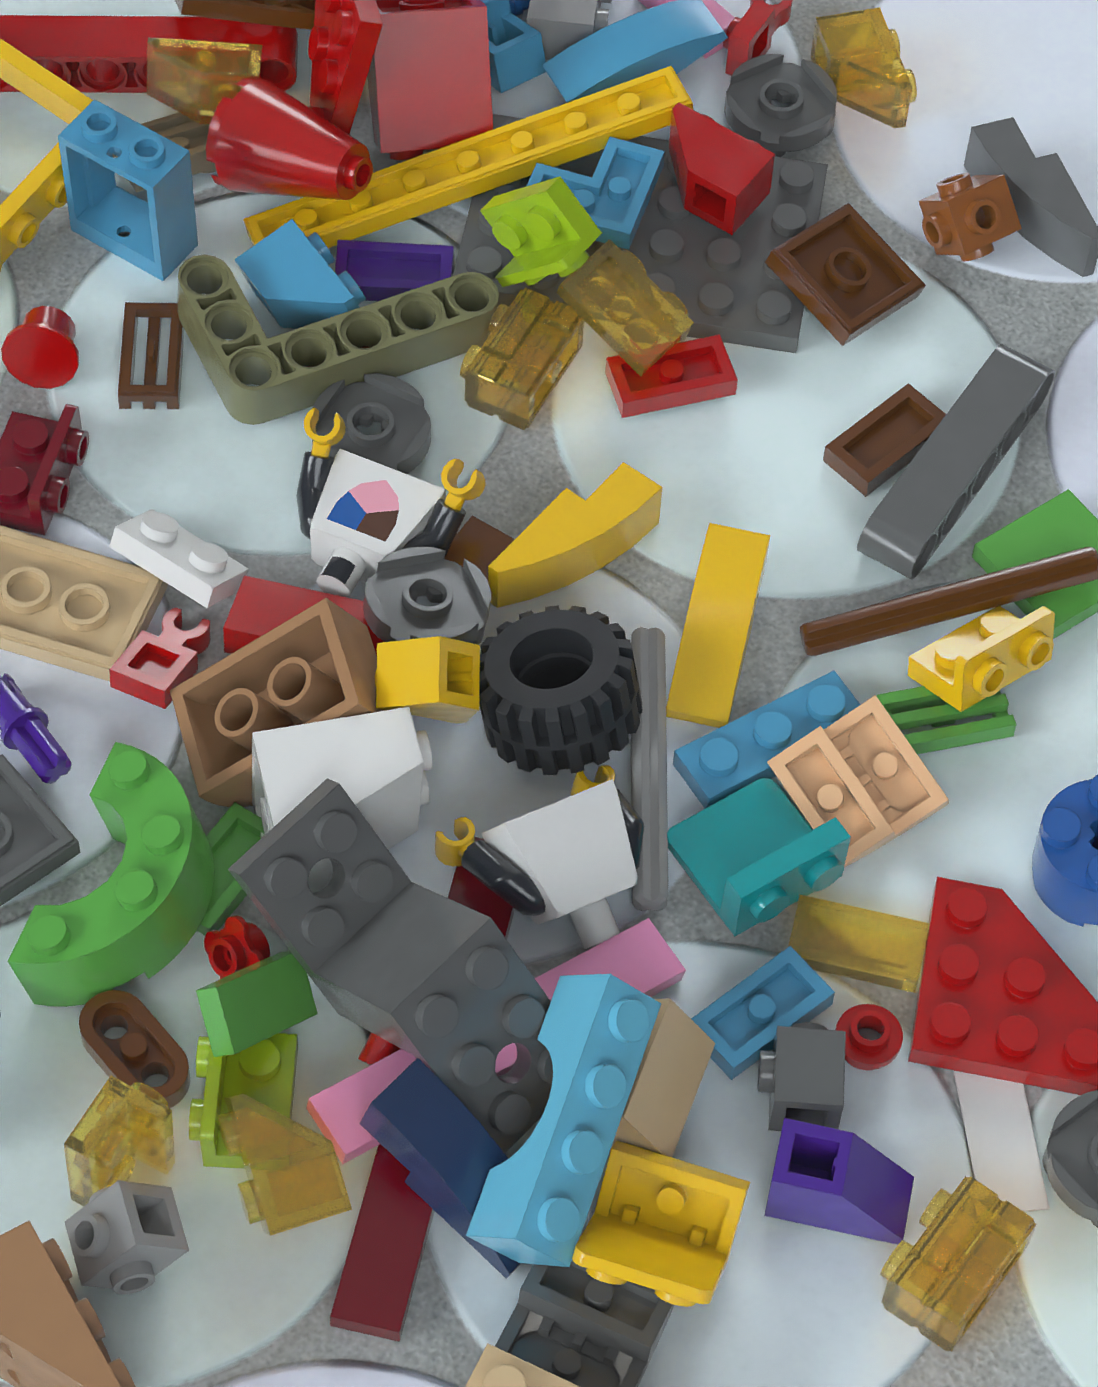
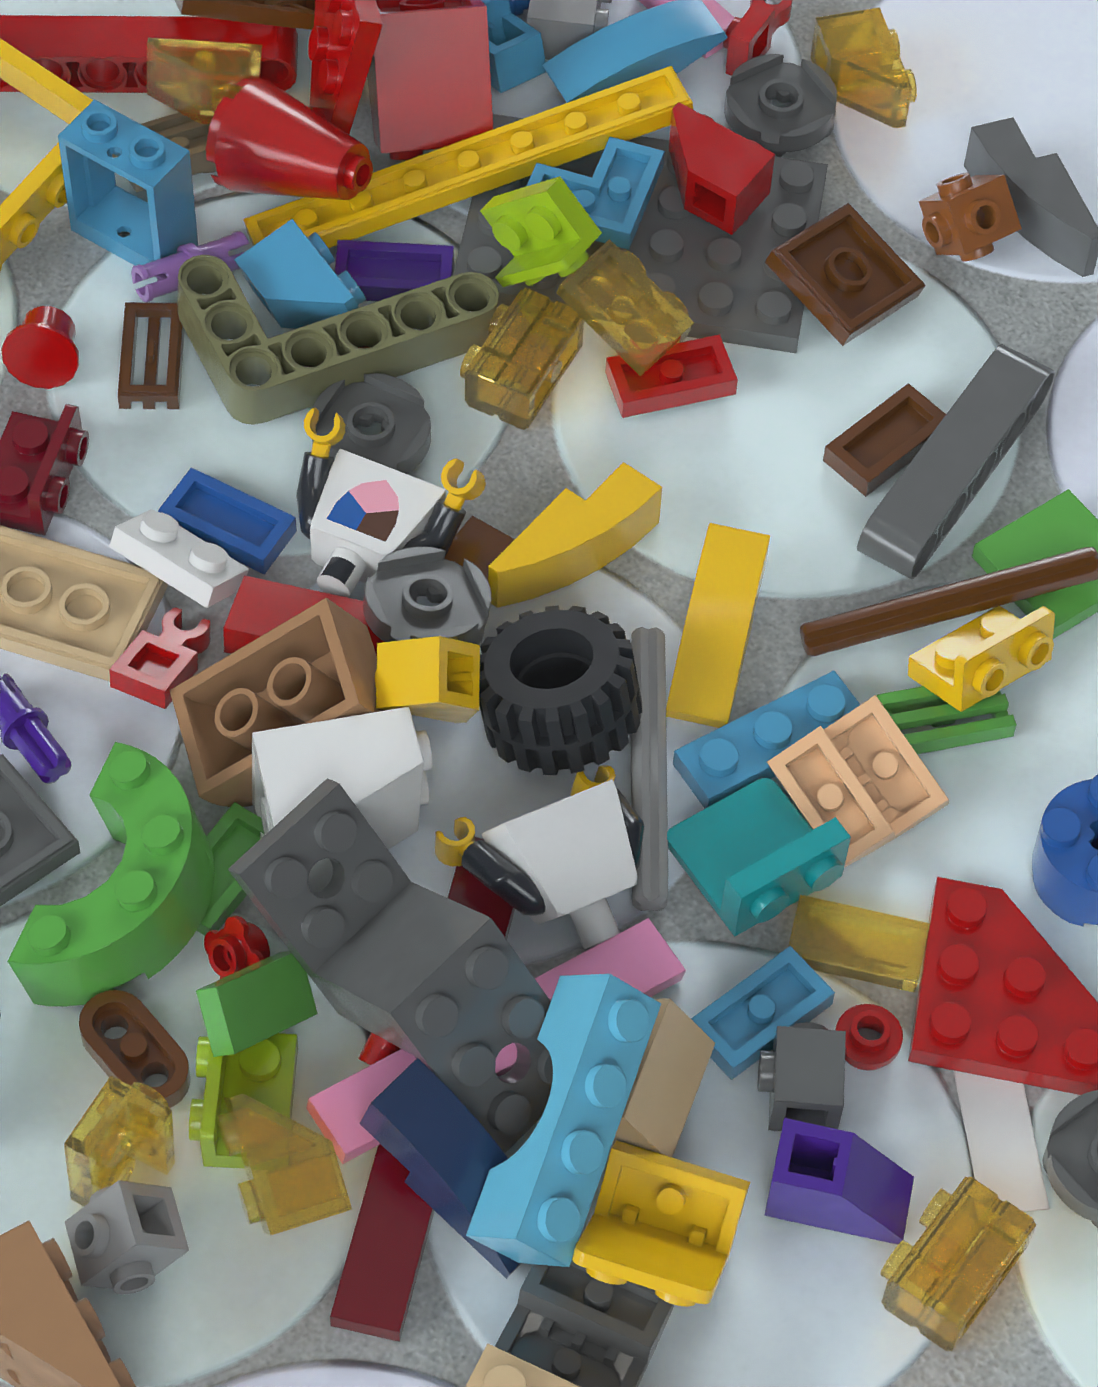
none -> medium lavender pin [131,231,249,303]
none -> blue tile [158,467,297,575]

